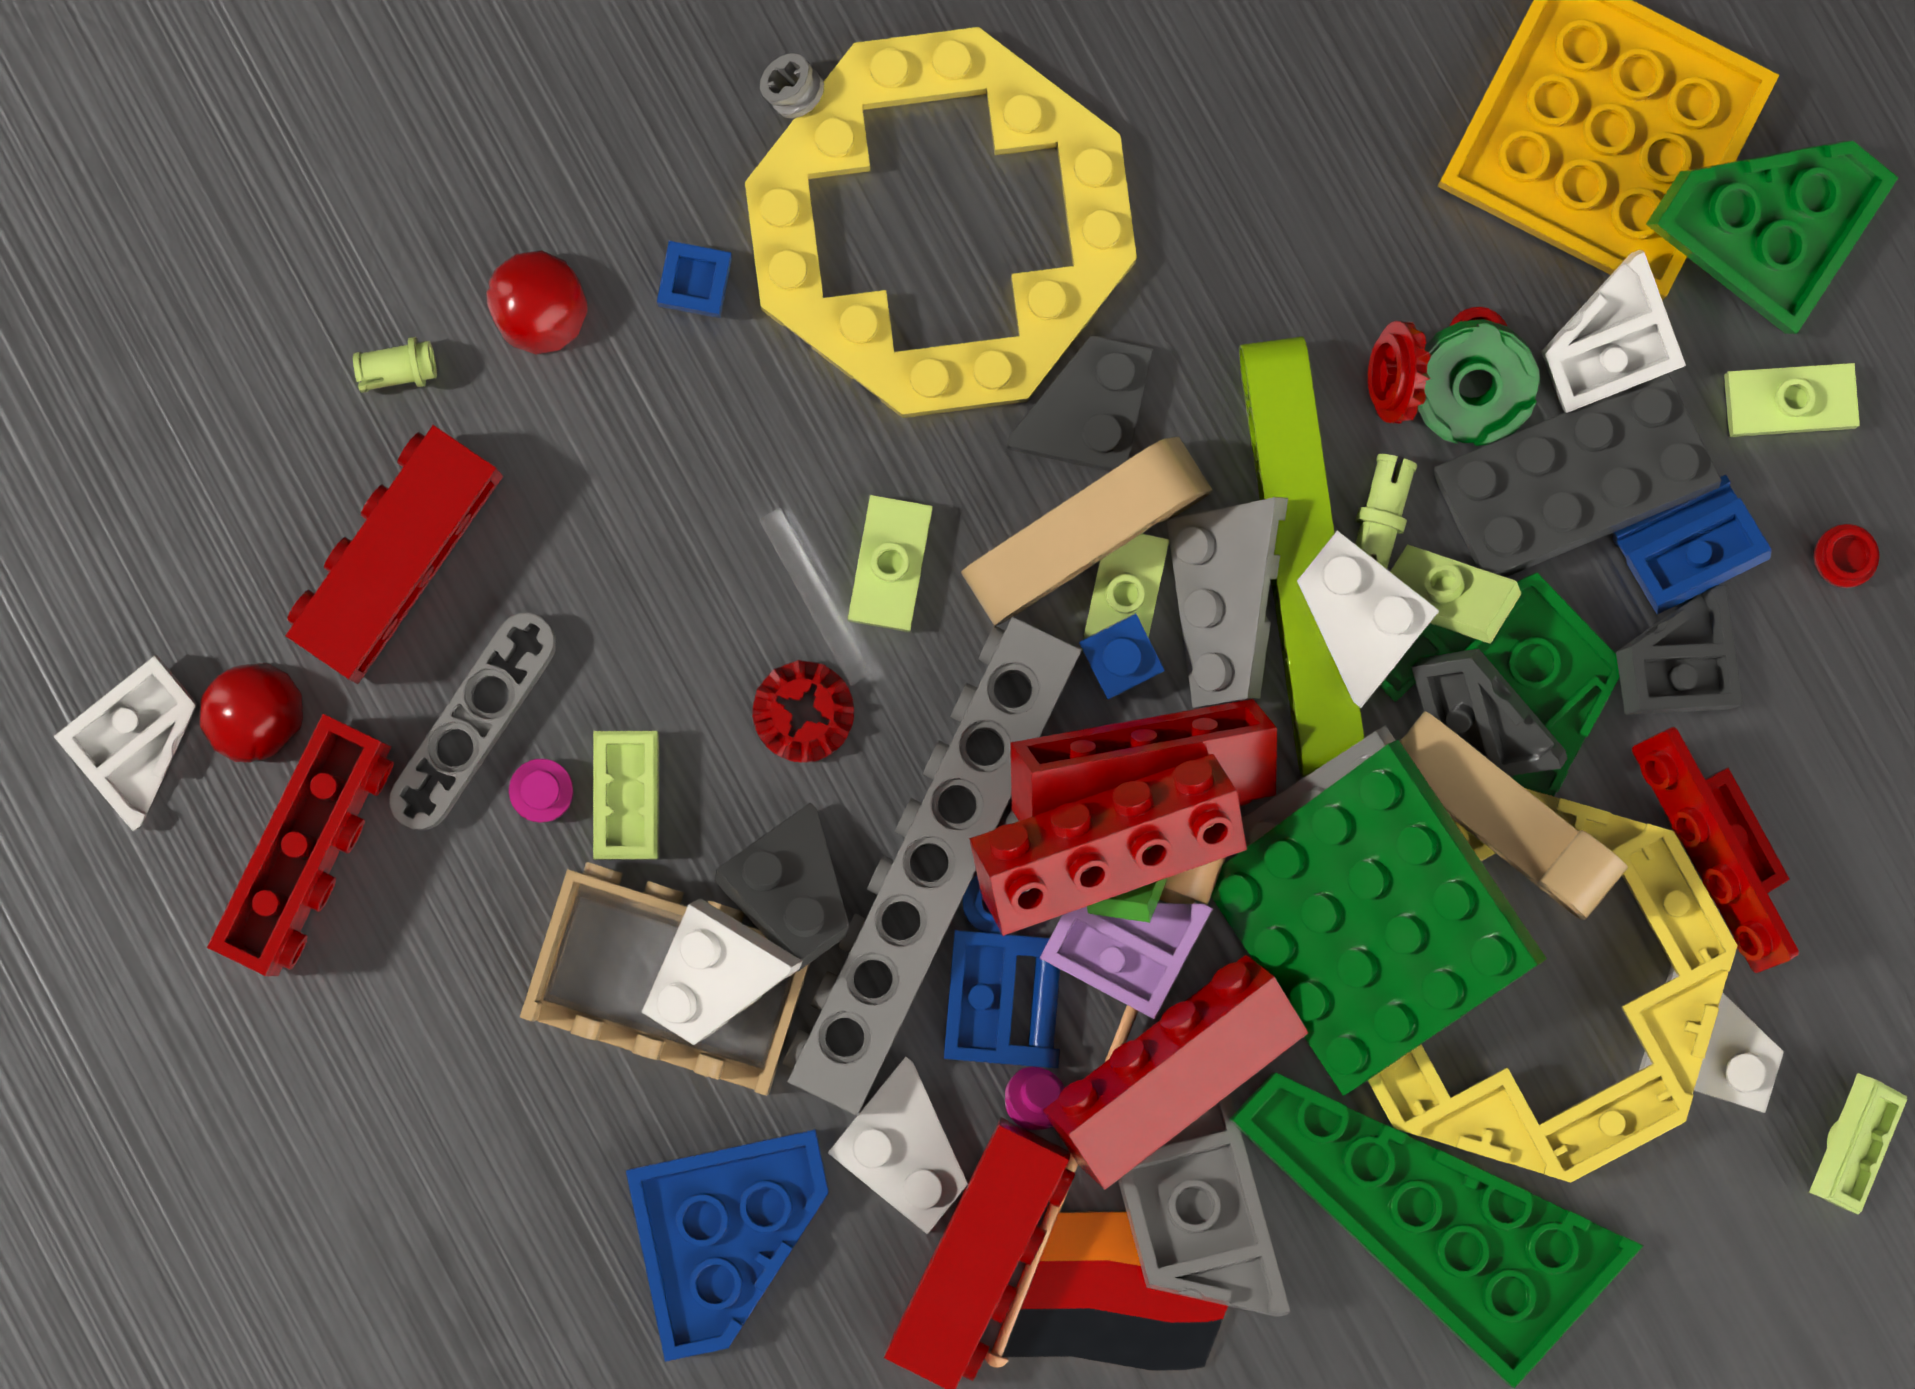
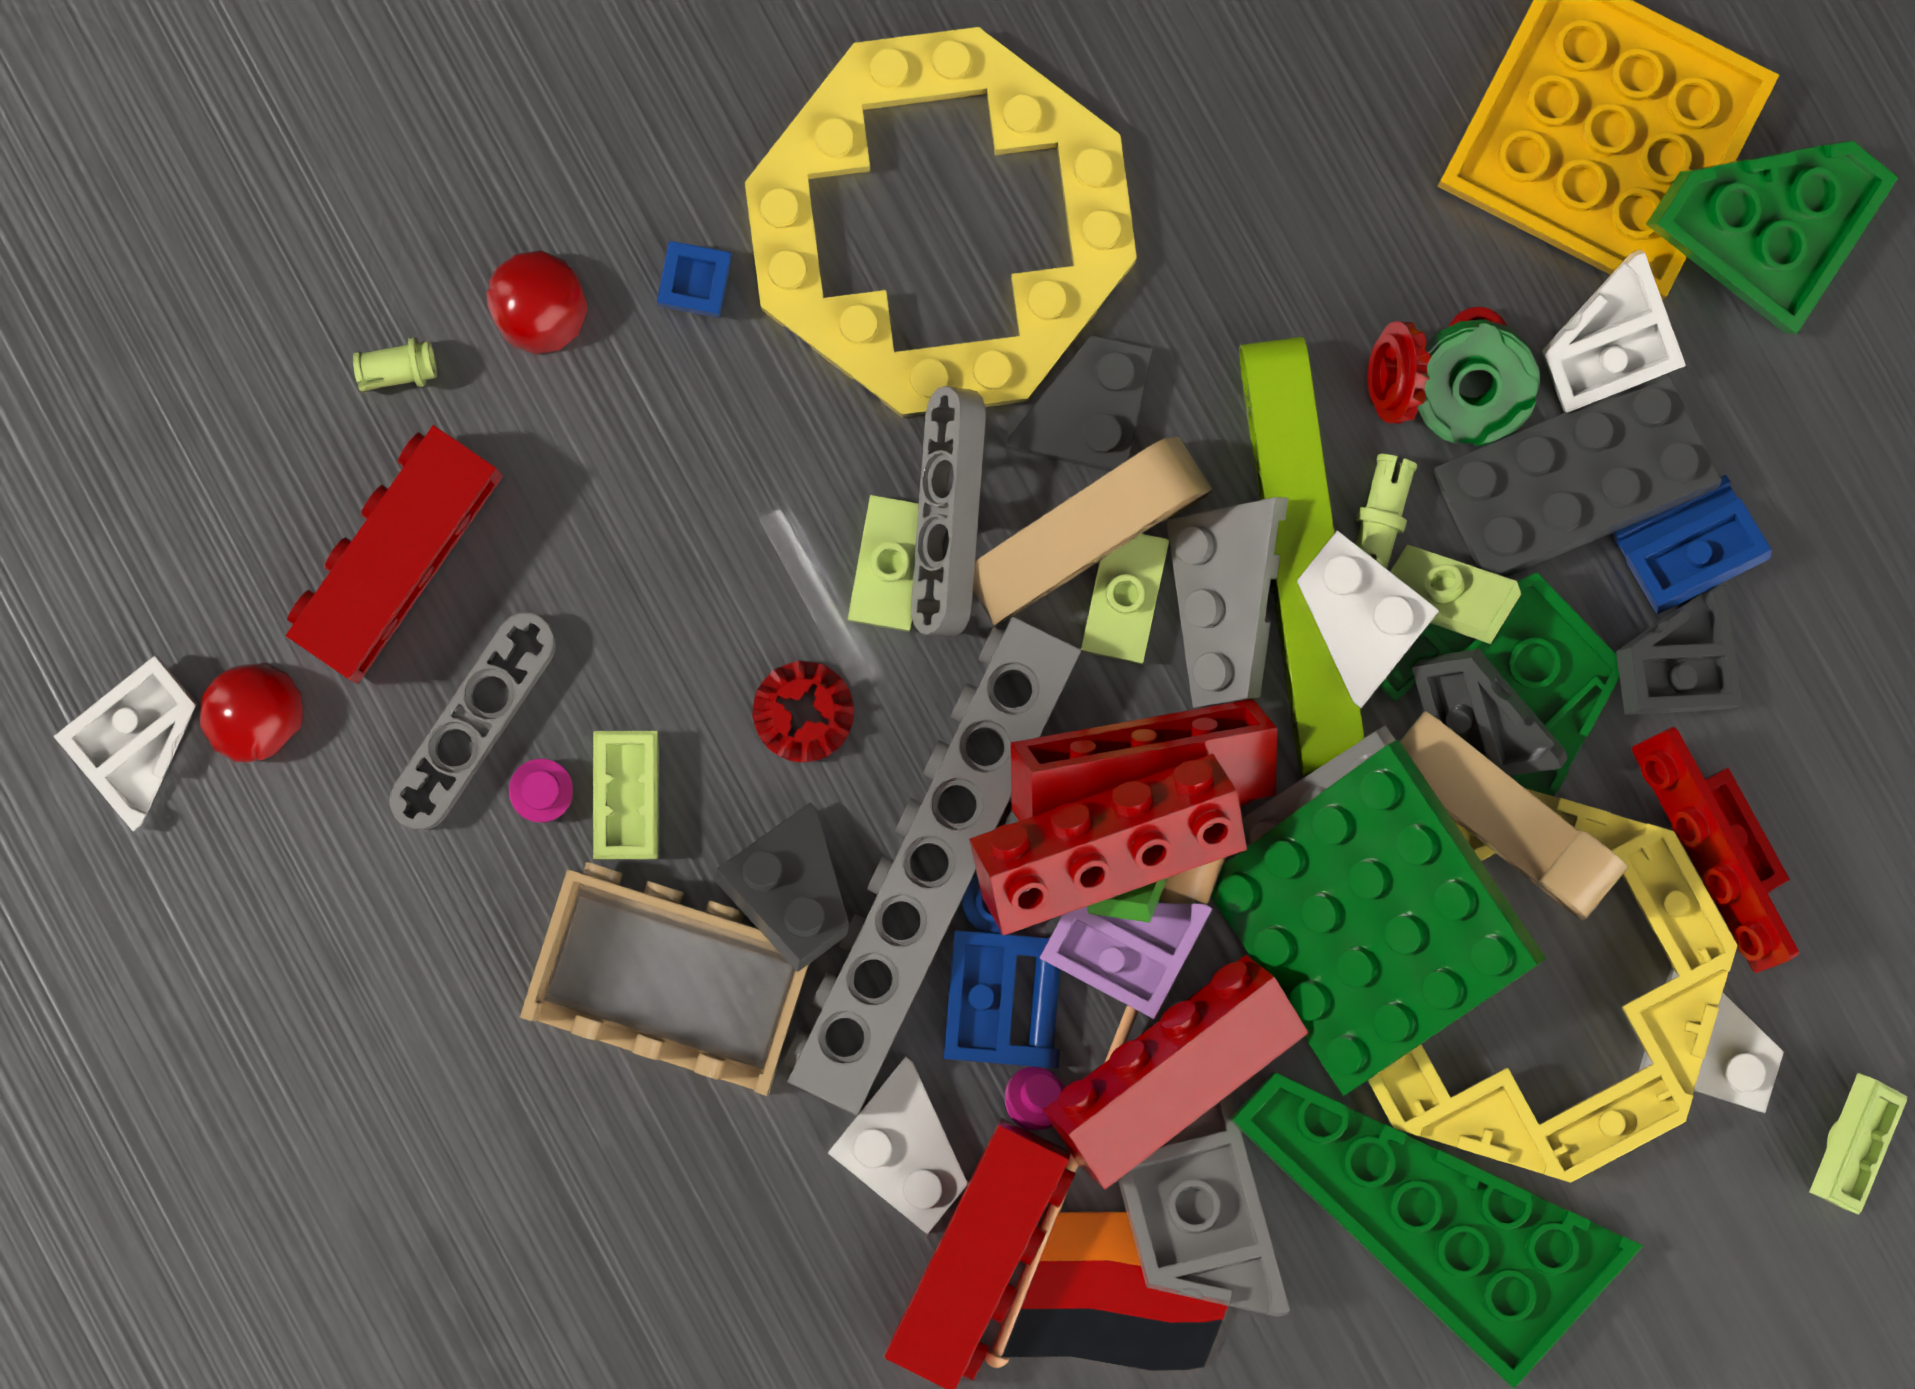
red brick [207,714,394,976] -> none
blue plate [626,1129,829,1362] -> none
white wing [642,898,803,1045] -> none
light grey bush [760,53,824,119] -> none
blue plate [1079,613,1165,699] -> none
yellowish green plate [1724,363,1860,437] -> none
red plate [1814,524,1880,588] -> none
none -> light grey beam [911,386,986,637]

